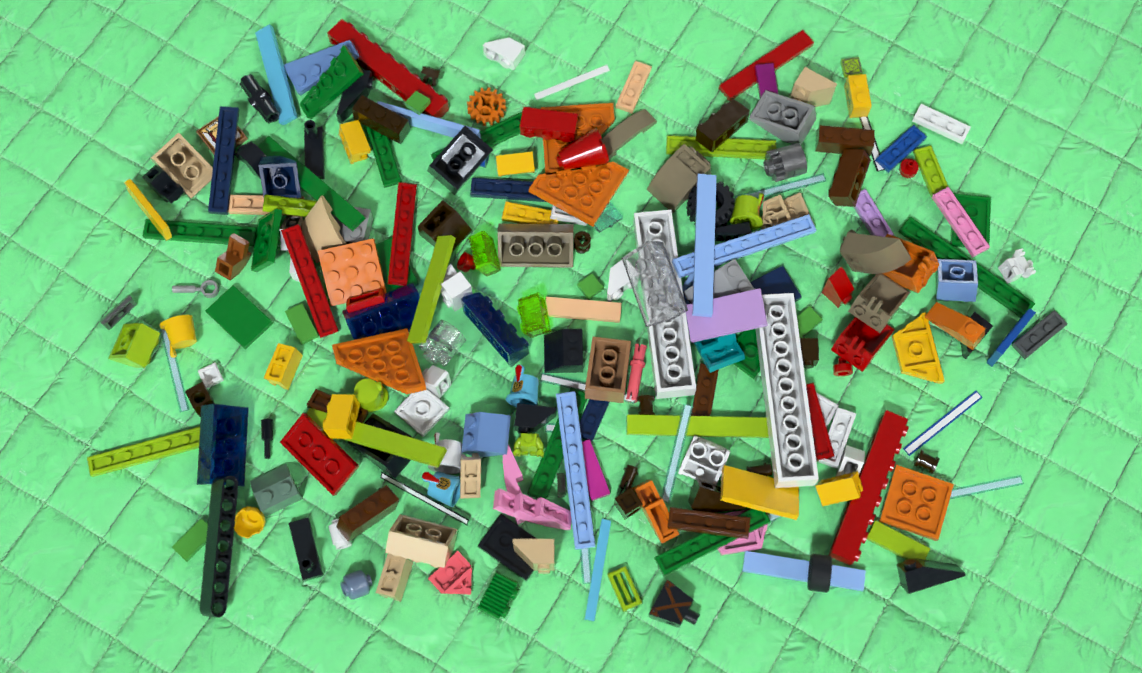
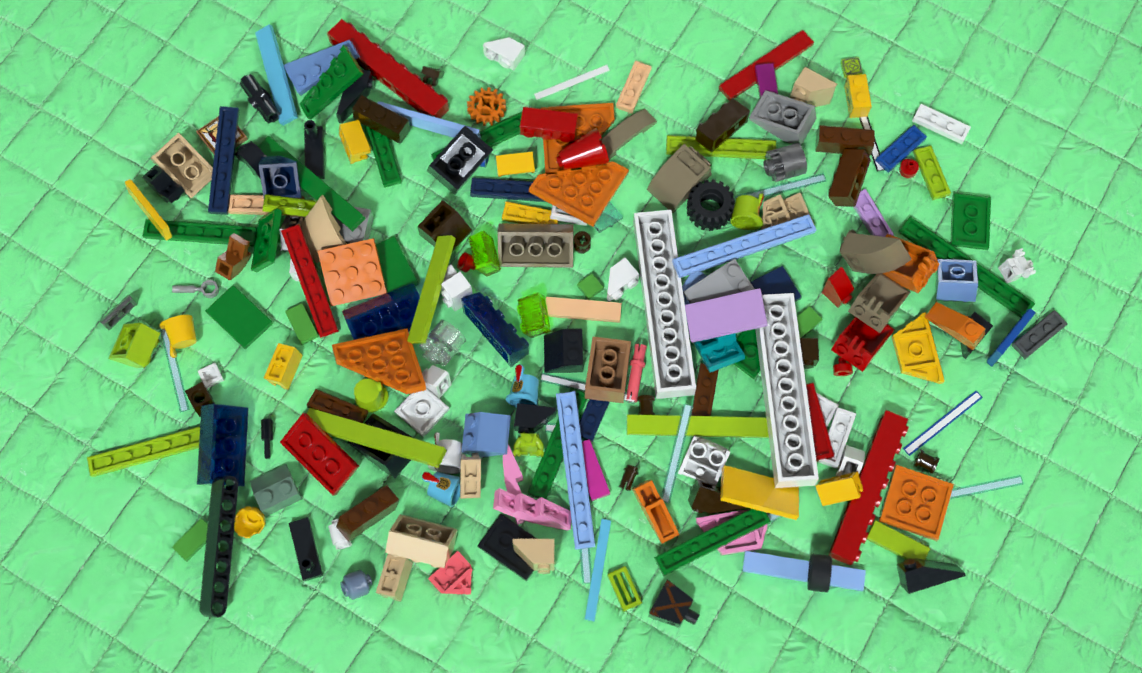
yellow brick [323,394,360,439] -> none
red tile [346,288,385,313] -> none
sticker [380,472,469,525] -> none
red tile [388,182,417,286] -> none
bright green tile [405,91,431,115] -> none
green brick [478,571,520,621] -> none
clear smoke tile [557,473,566,498] -> none
dark brown brick [614,488,642,520] -> none
clear slope [622,240,688,327] -> none
reddish brown tile [667,507,751,539] -> none
light blue tile [692,174,717,317] -> none
black slope [715,222,752,241] -> none
dark brown pin [746,462,772,476] -> none
bright pink tile [931,187,990,258] -> none

